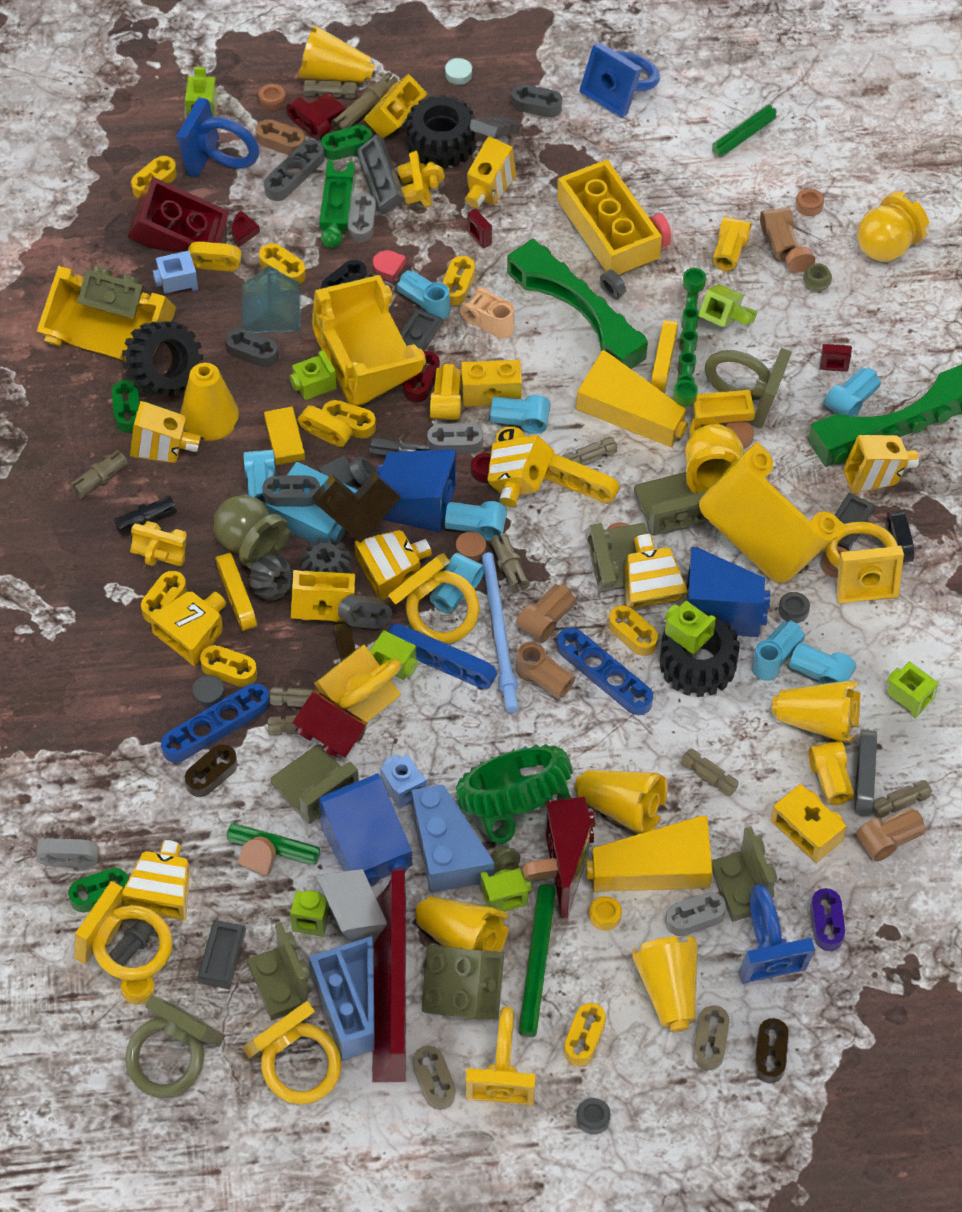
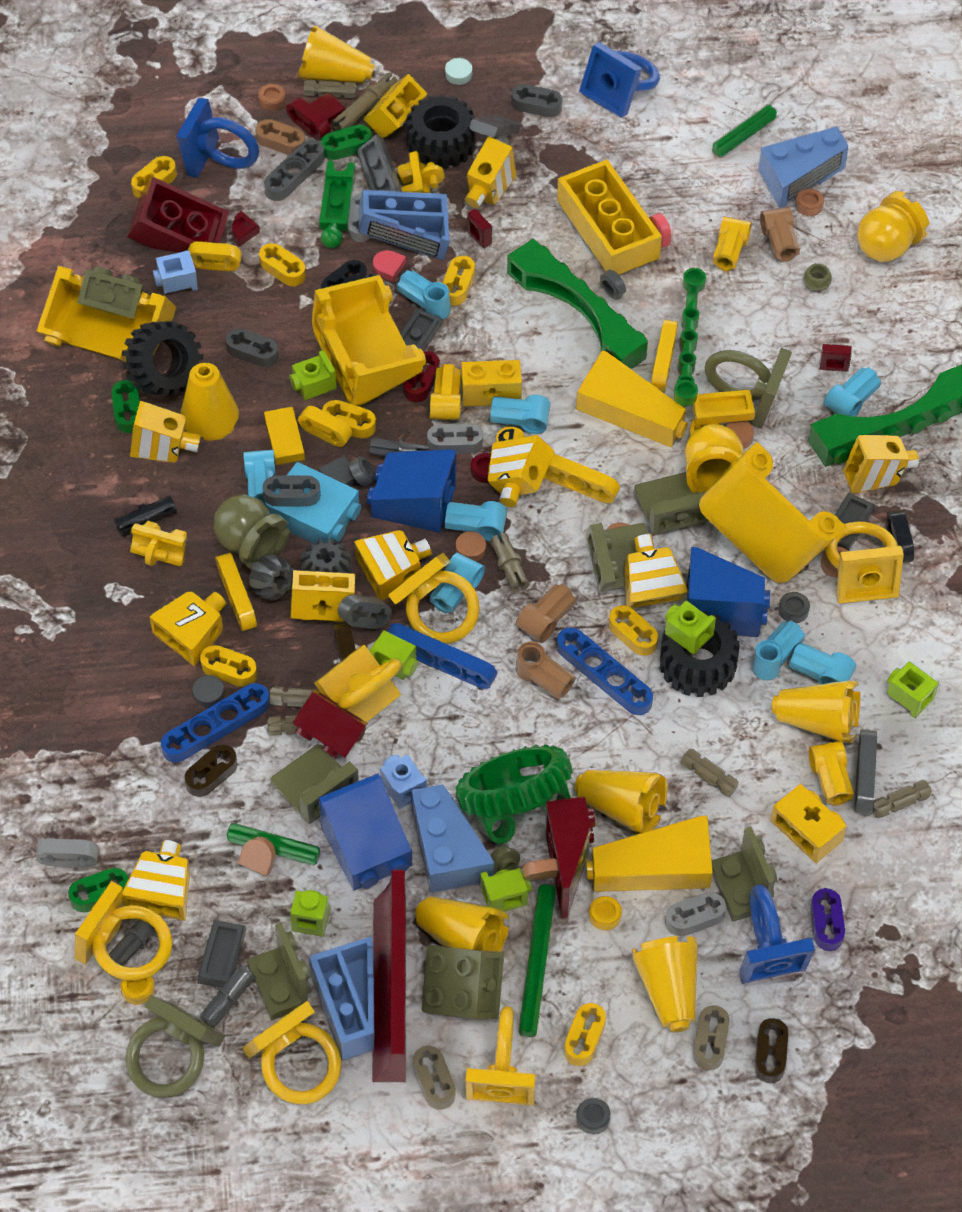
dark tan pin [69,450,128,499] -> none
yellow beam [141,571,187,623] -> none
lime brick [185,67,217,117] -> none
clear light blue slope [242,266,301,333] -> none
dark brown brick [312,471,402,543] -> none
light grey slope [317,869,387,944] -> none
light nougat piece [460,288,515,338] -> none
light blue bar [482,553,519,713] -> none
dark tan axle [562,437,617,465] -> none
lime brick [698,284,758,327] -> none
nougat tile [785,246,815,273] -> none
medium nougat piece [856,807,926,862] -> none
none -> dark grey axle [200,964,256,1028]
none -> medium blue wedge [358,190,450,260]
none -> medium blue wedge [758,126,849,208]

